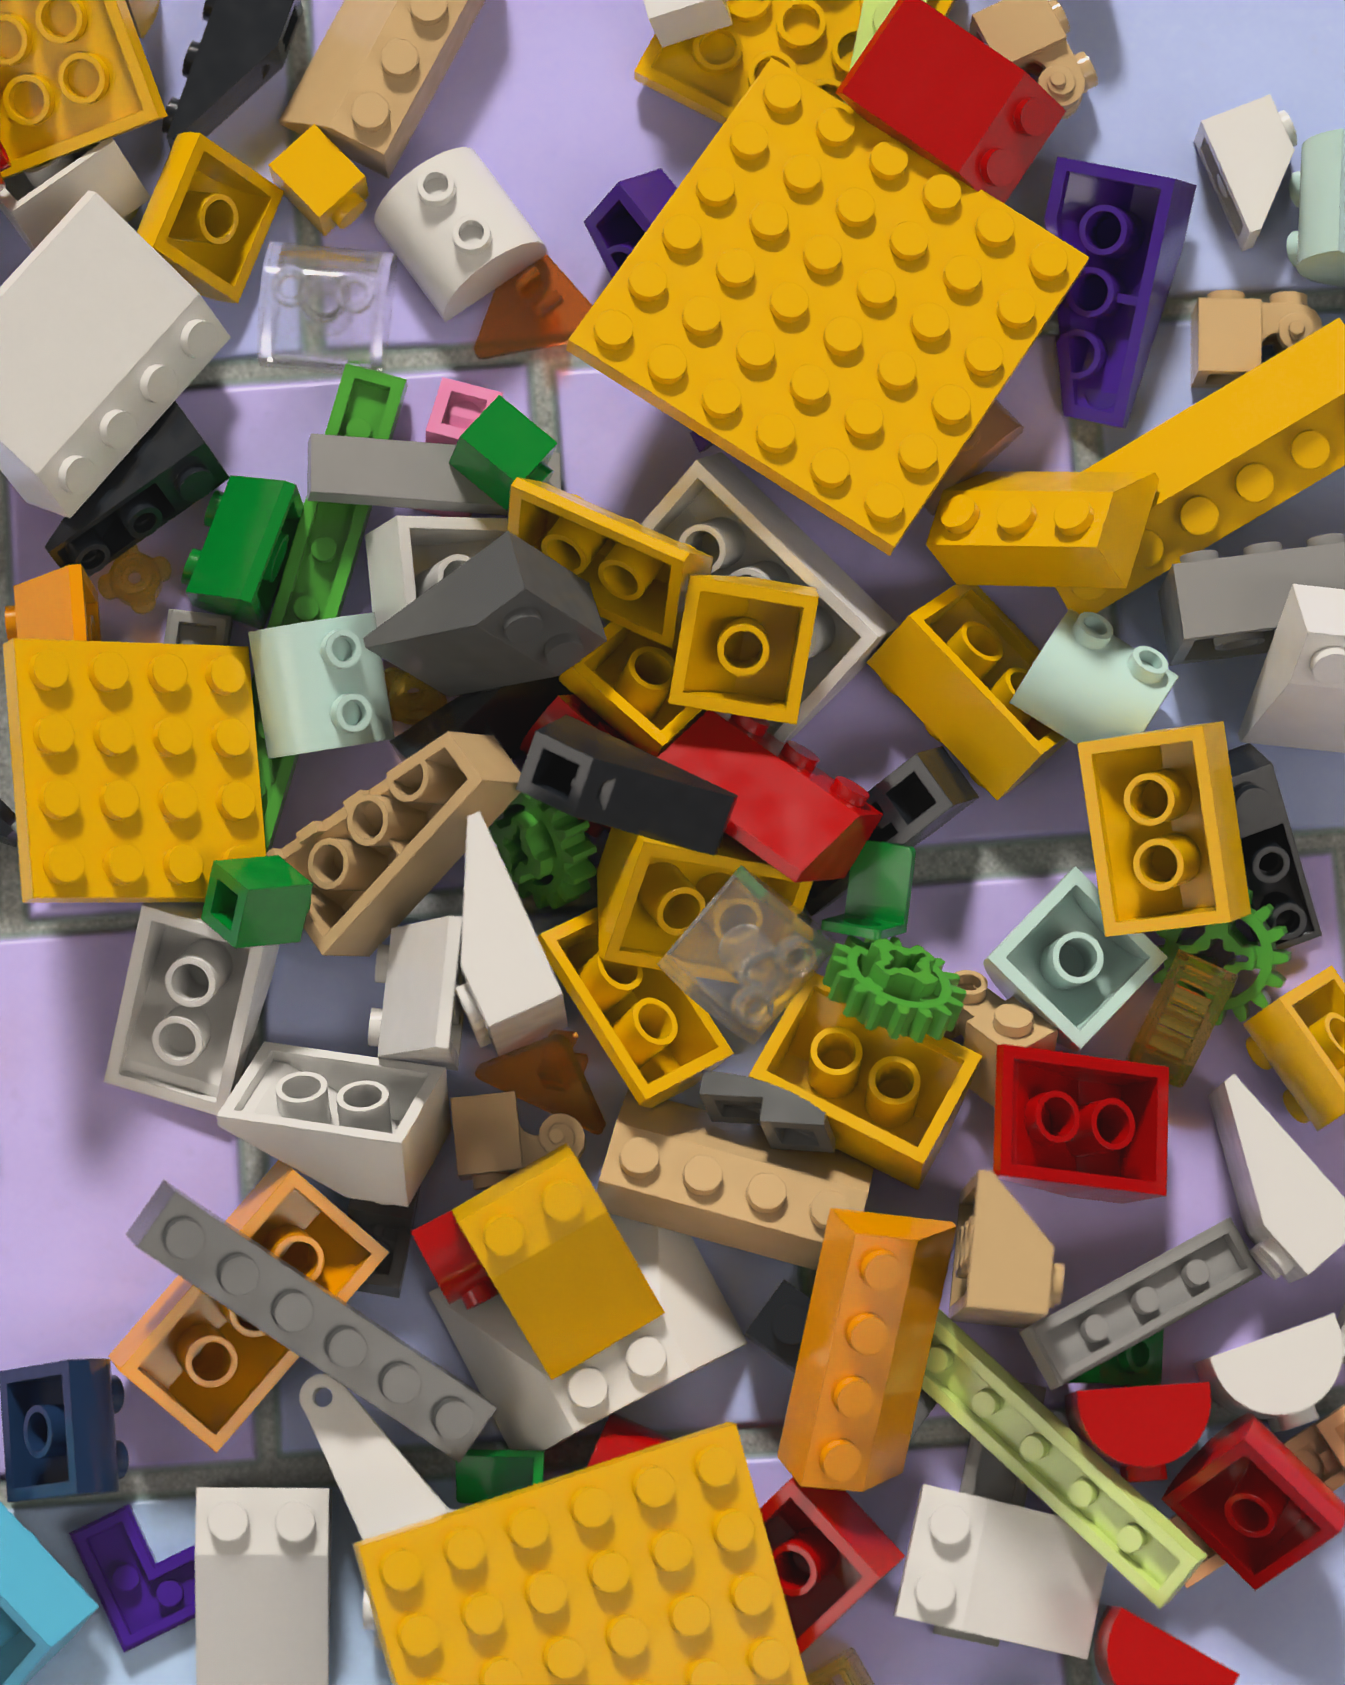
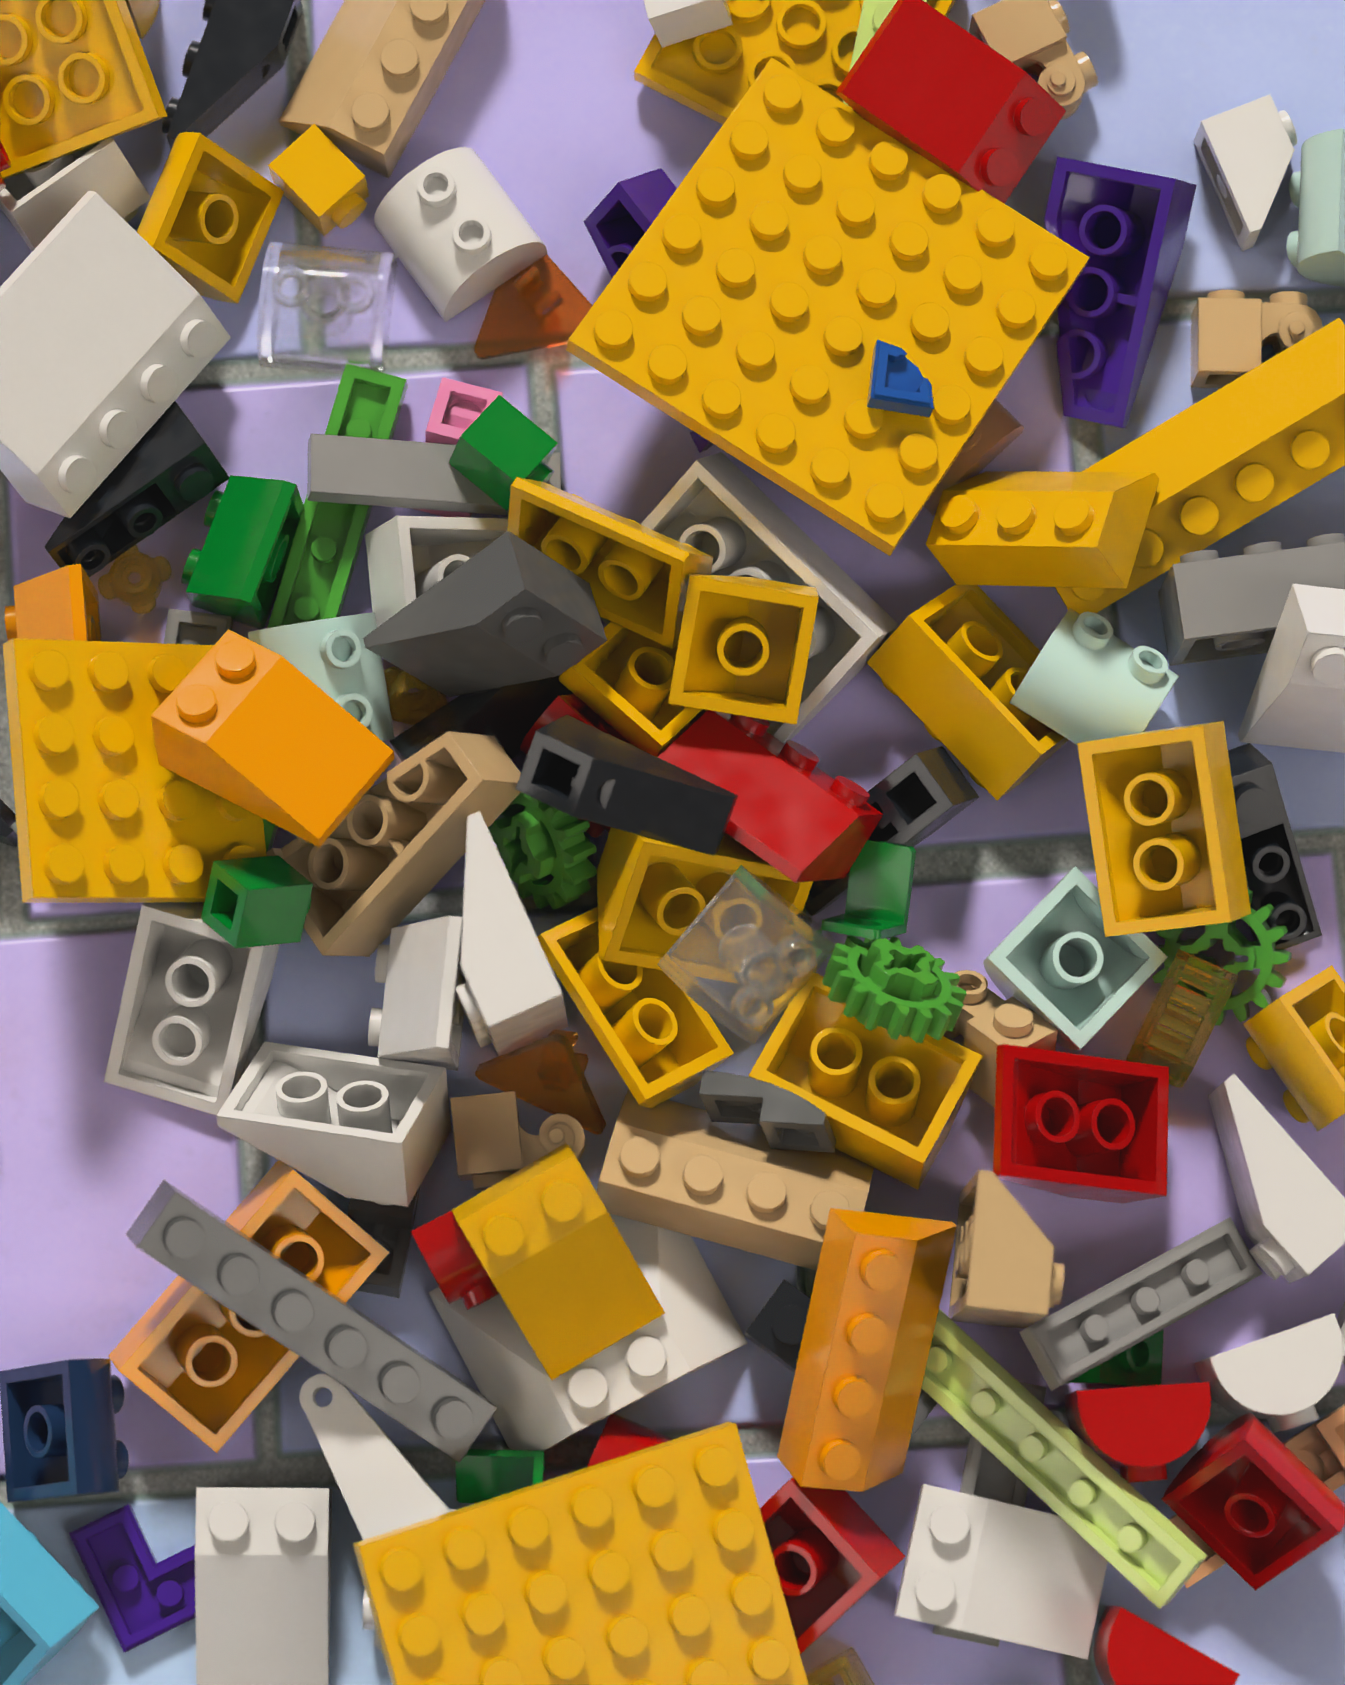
none -> light orange slope [151,629,394,848]
none -> blue tile [867,340,934,417]

